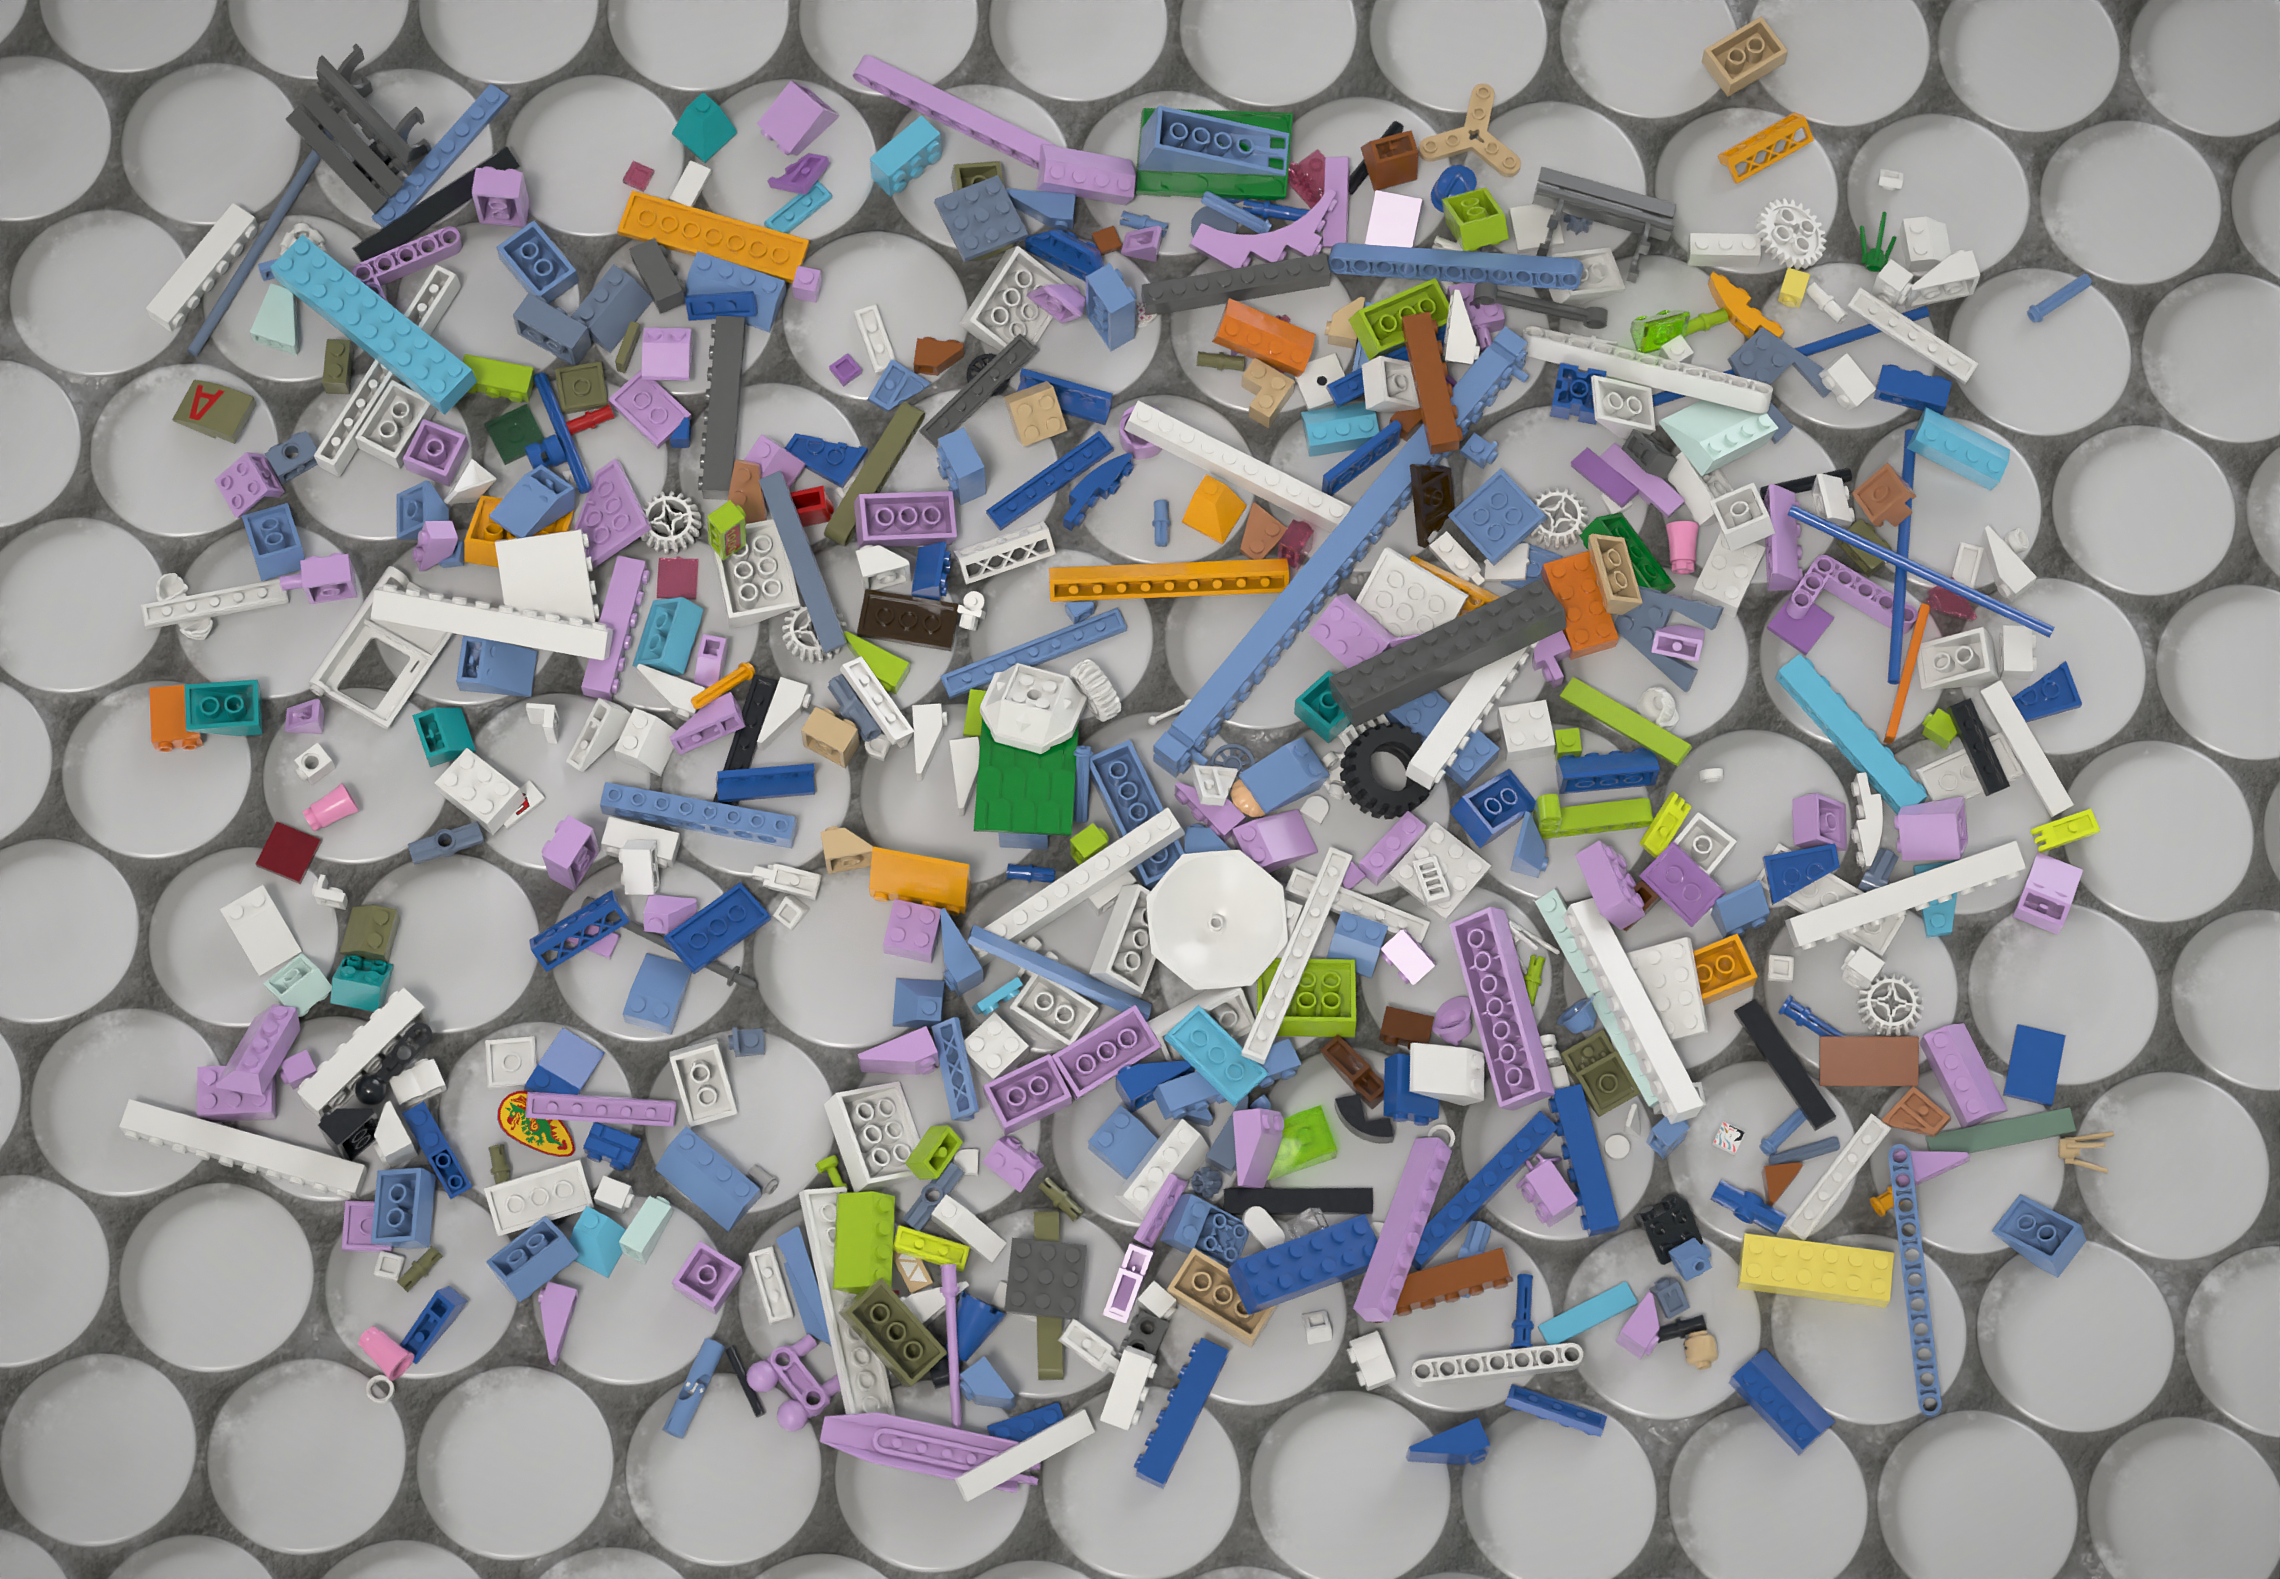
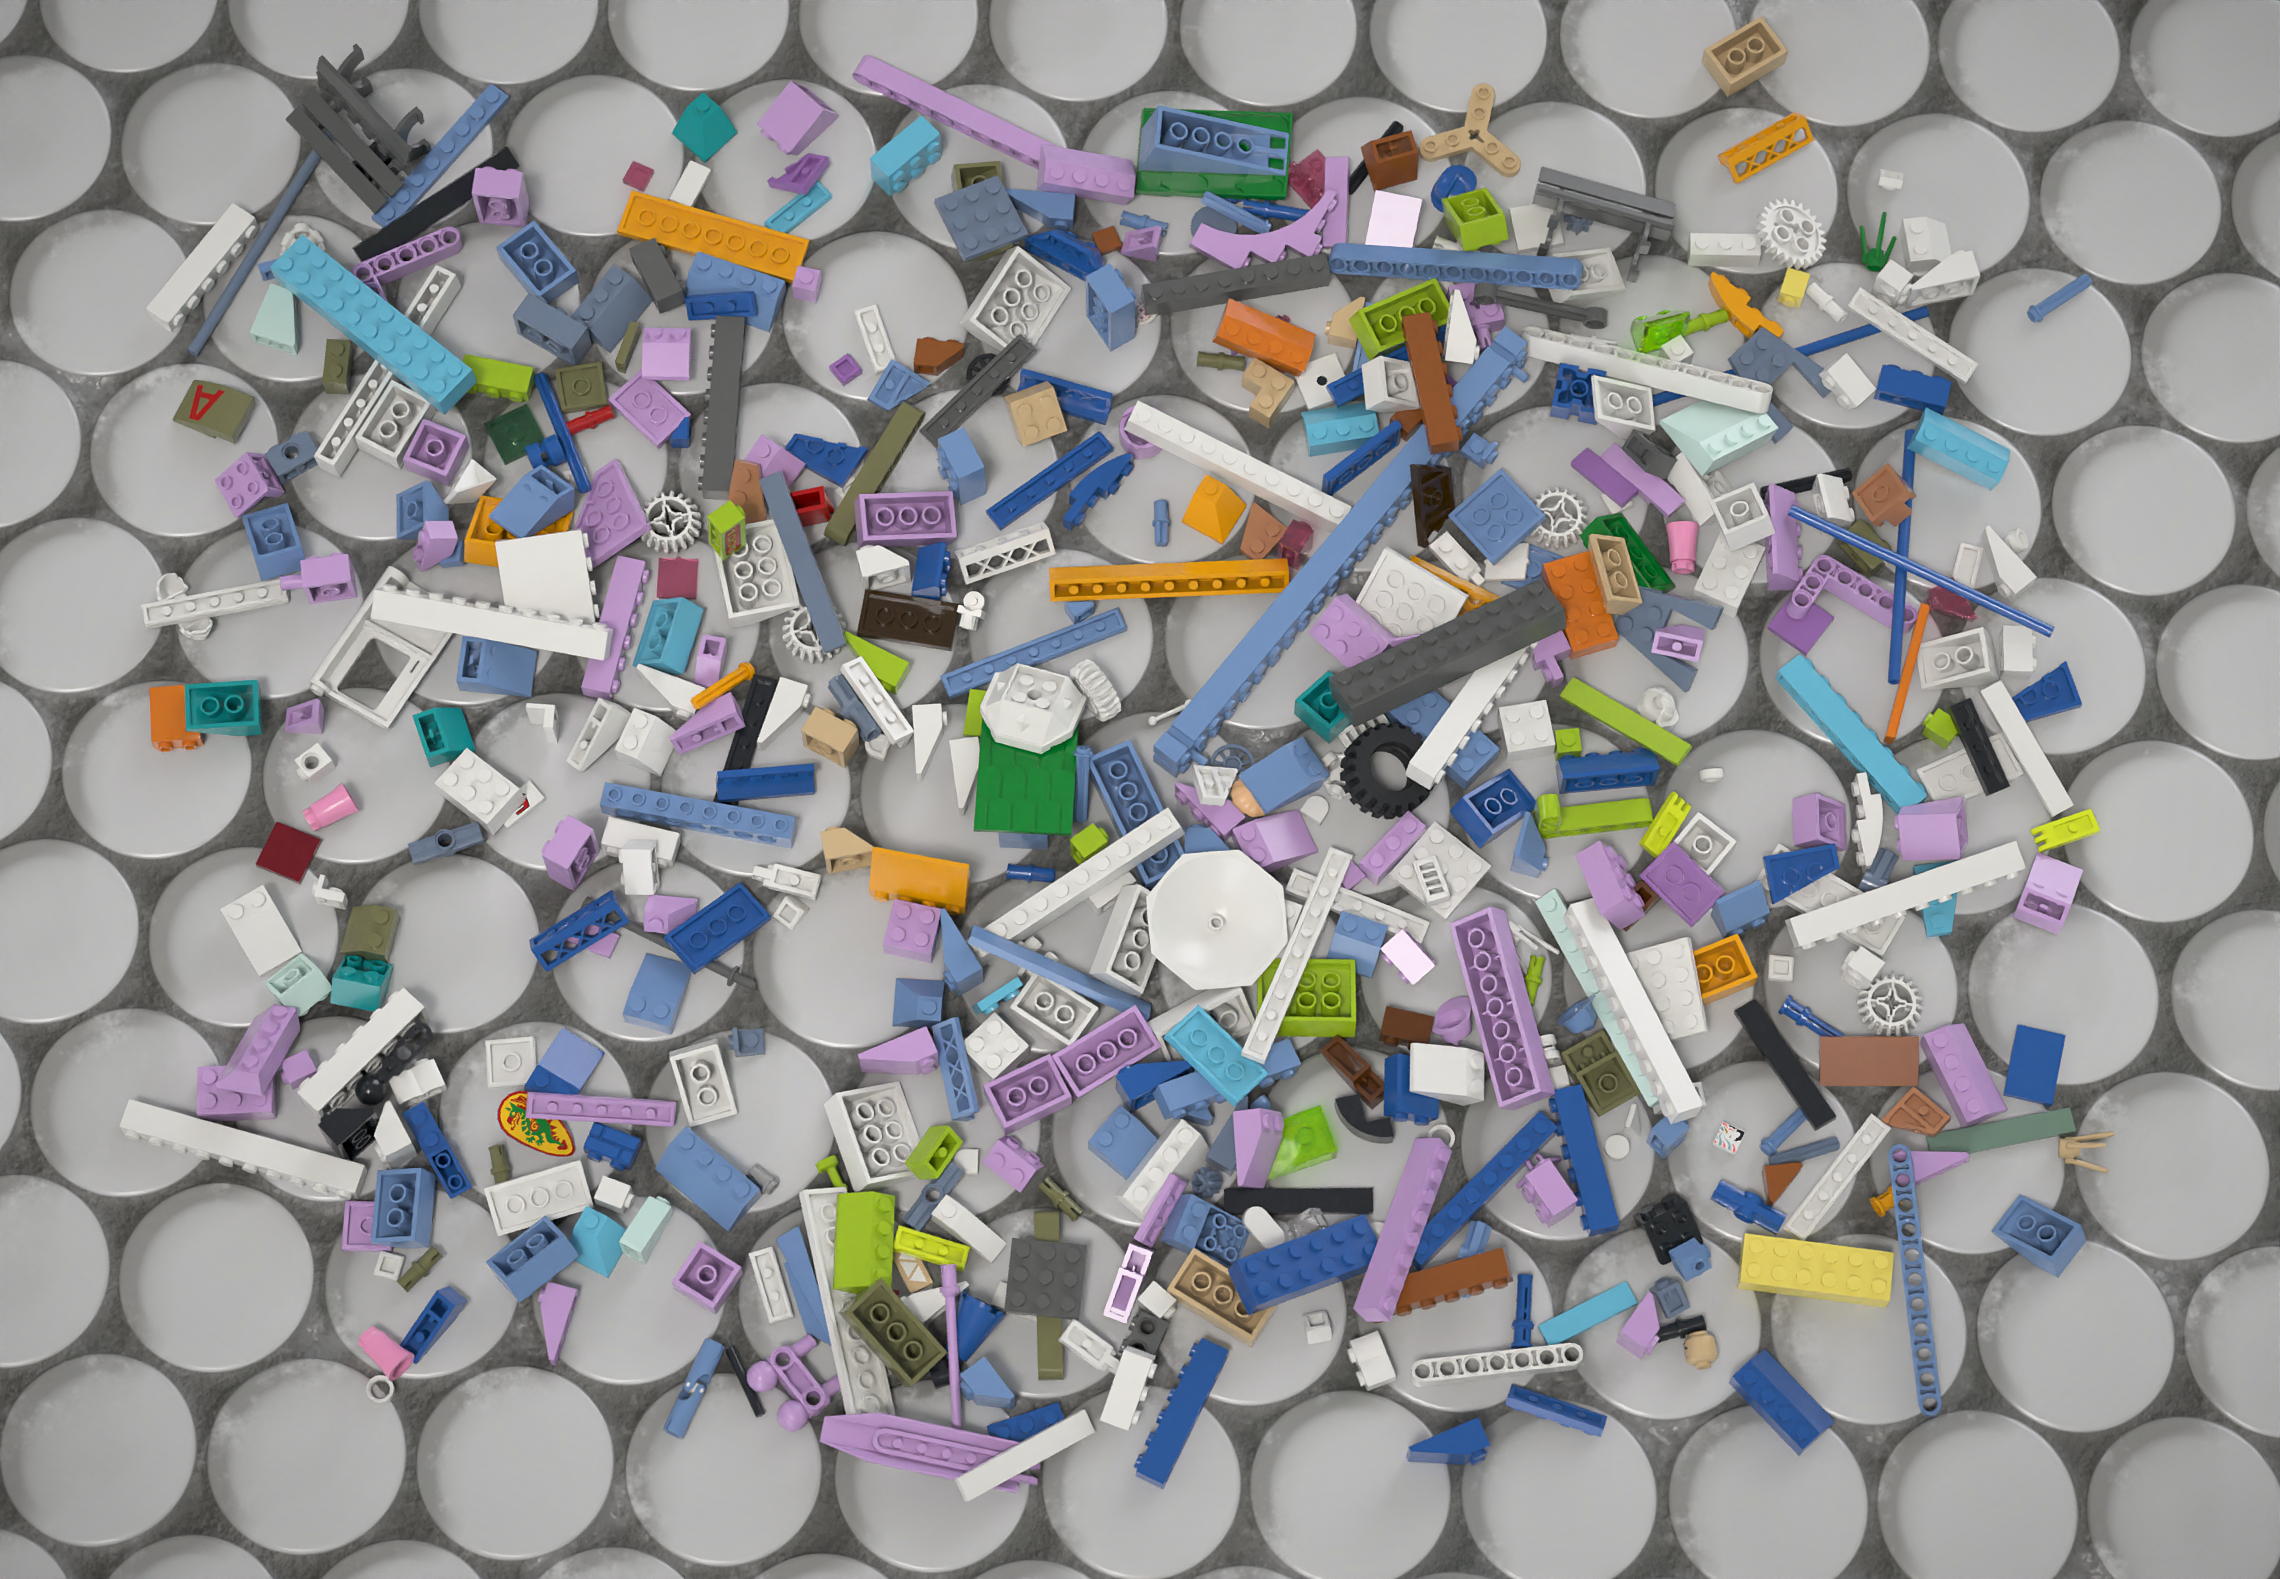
lavender slope [1026,284,1085,324] -> none

